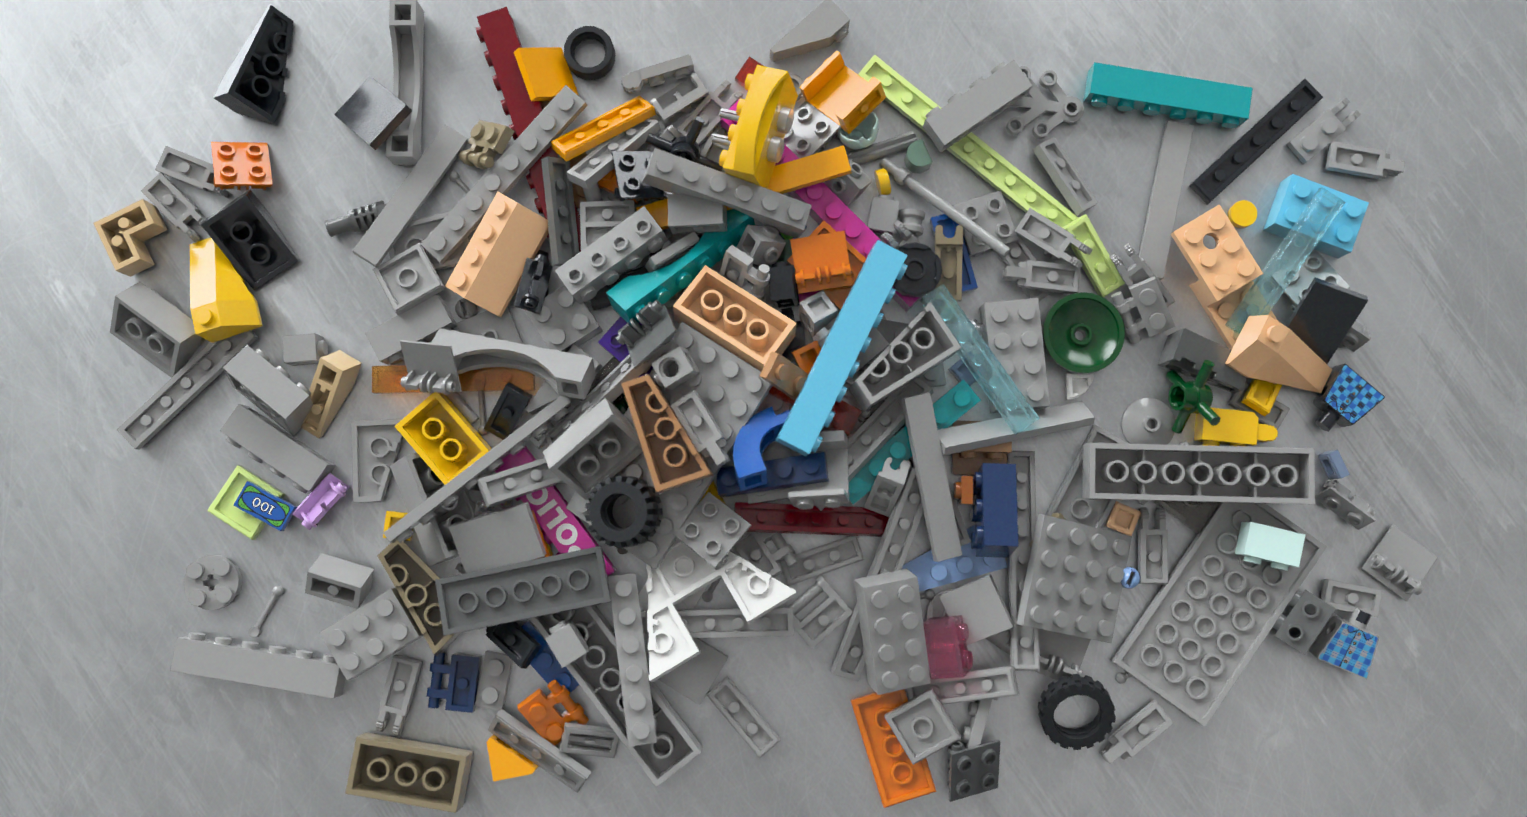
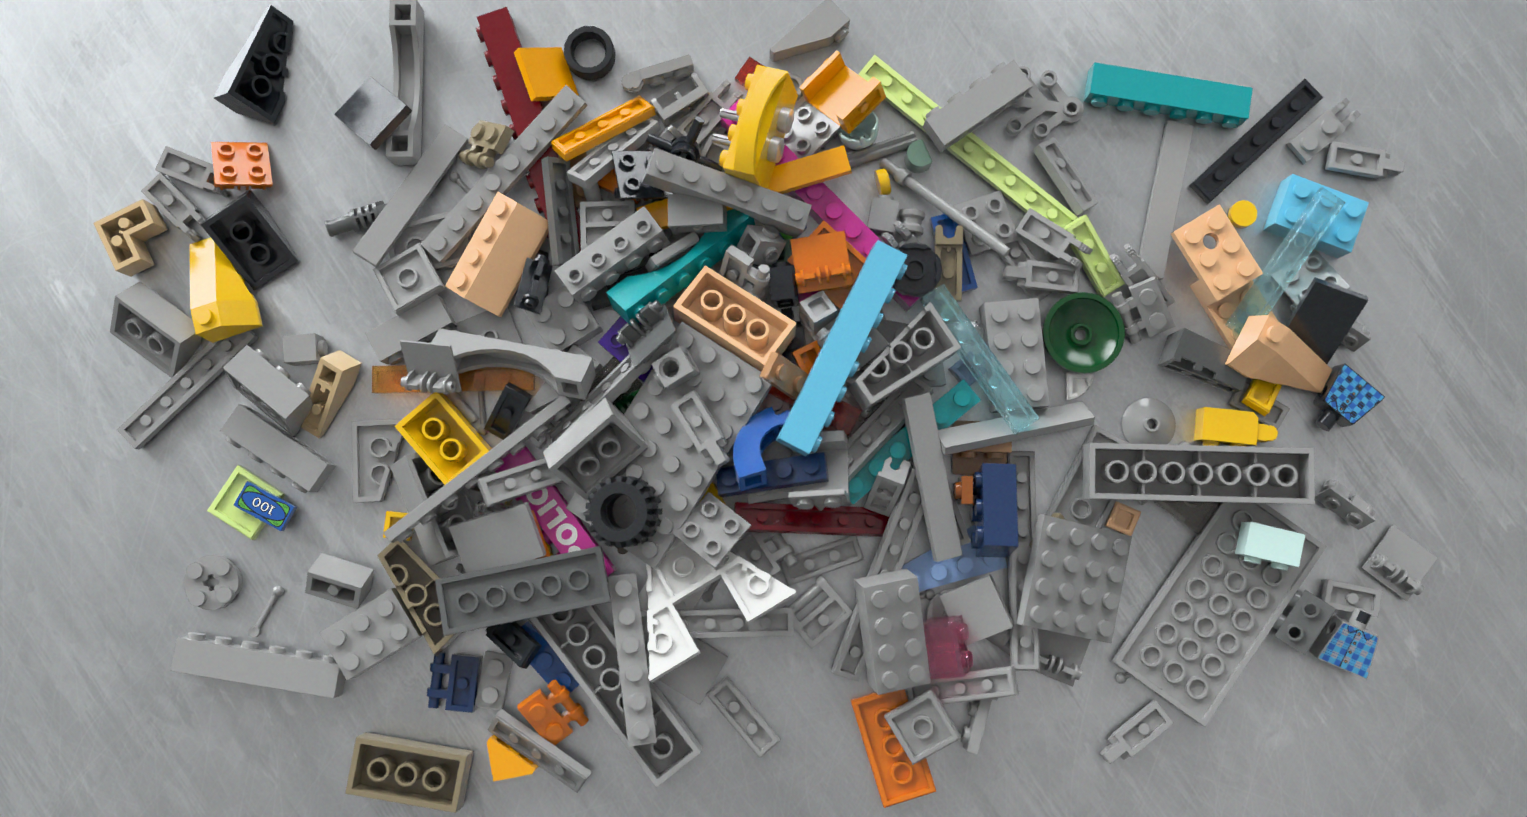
lavender hinge [292,473,350,530] -> none
light grey hinge [376,654,423,736] -> none
light grey hinge [455,298,478,320] -> none
light grey brick [545,621,590,668] -> none
light grey tile [559,722,619,758] -> none
medium nougat wedge [621,375,714,493] -> none
light grey brick [824,159,872,206] -> none
dark grey hinge [947,740,1000,802] -> none
black tyre [1038,674,1116,750] -> none
light blue hinge [1121,567,1140,589] -> none
light grey hinge [1138,507,1168,584] -> none
dark green bar [1166,360,1221,434] -> none
sand blue tile [1319,450,1350,479] -> none

